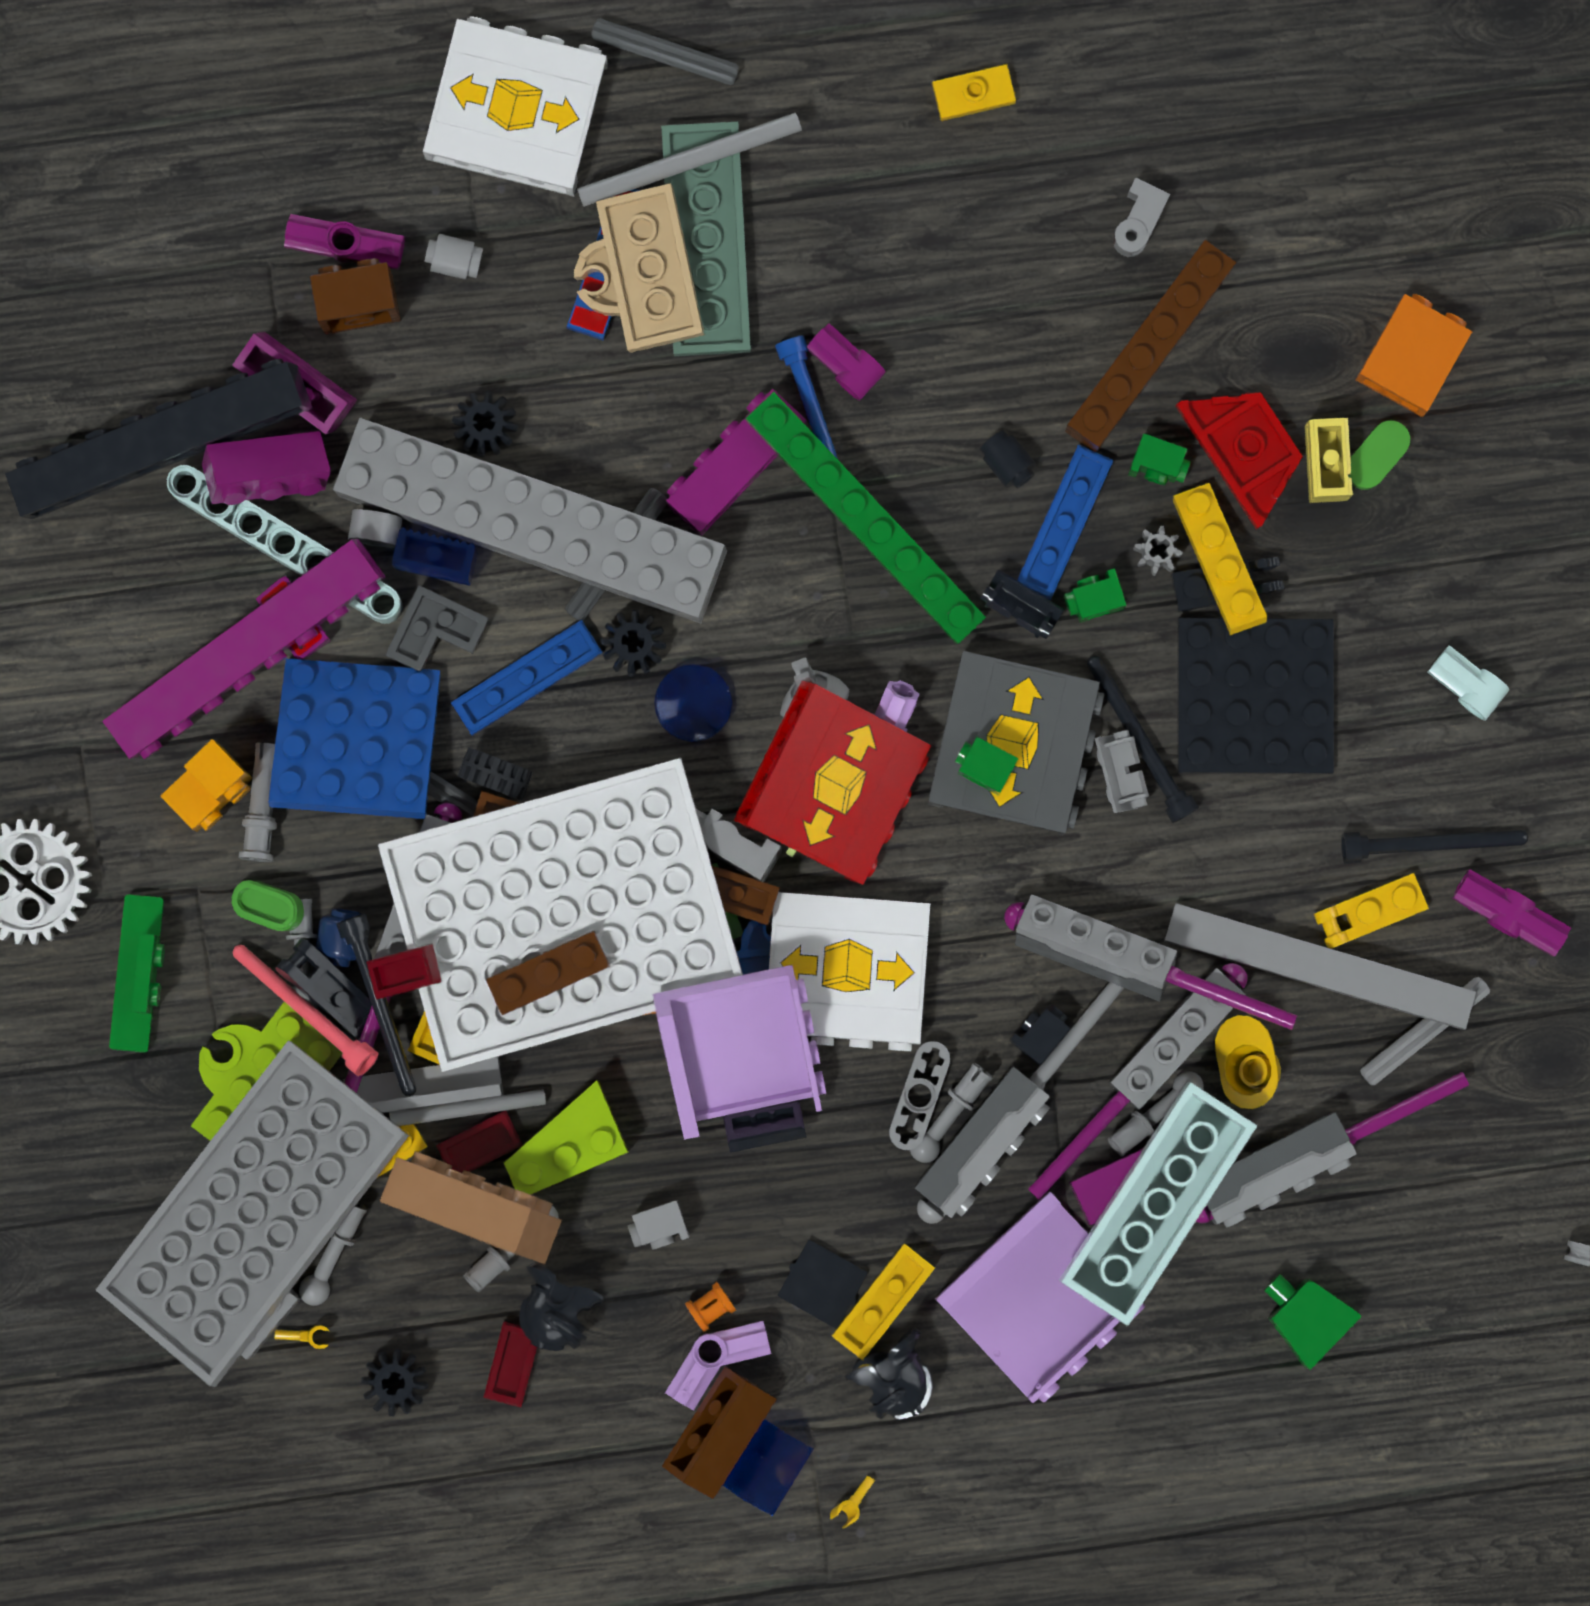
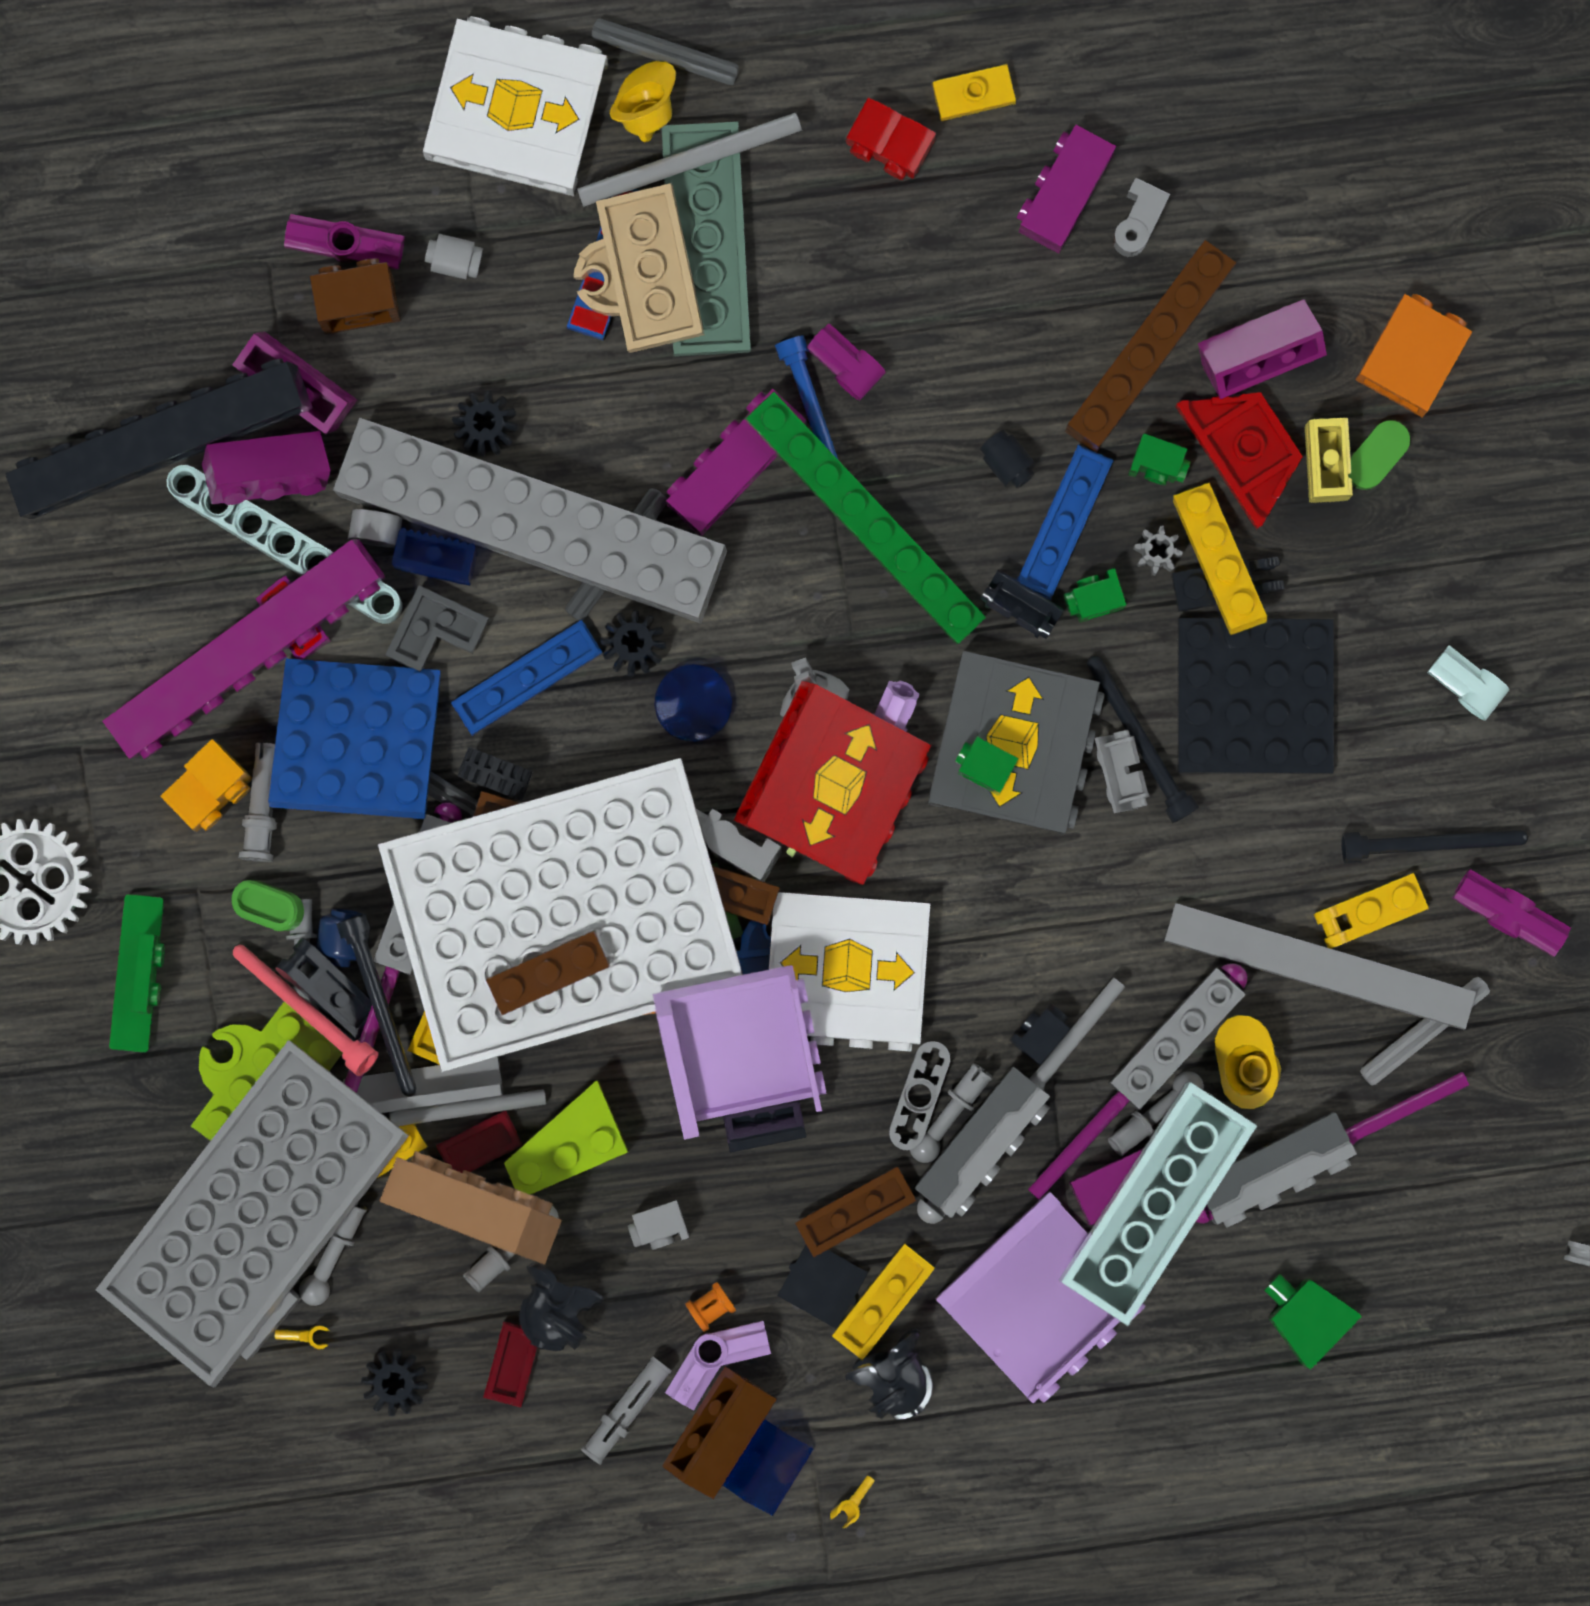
dark red tile [367,944,442,1000] -> none
light grey piece [1004,894,1298,1030] -> none
none -> light grey pin [581,1356,672,1465]
none -> yellow piece [609,61,677,142]
none -> reddish brown plate [795,1167,916,1257]
none -> red brick [846,98,936,180]
none -> magenta brick [1017,124,1116,254]
none -> magenta brick [1198,299,1327,399]

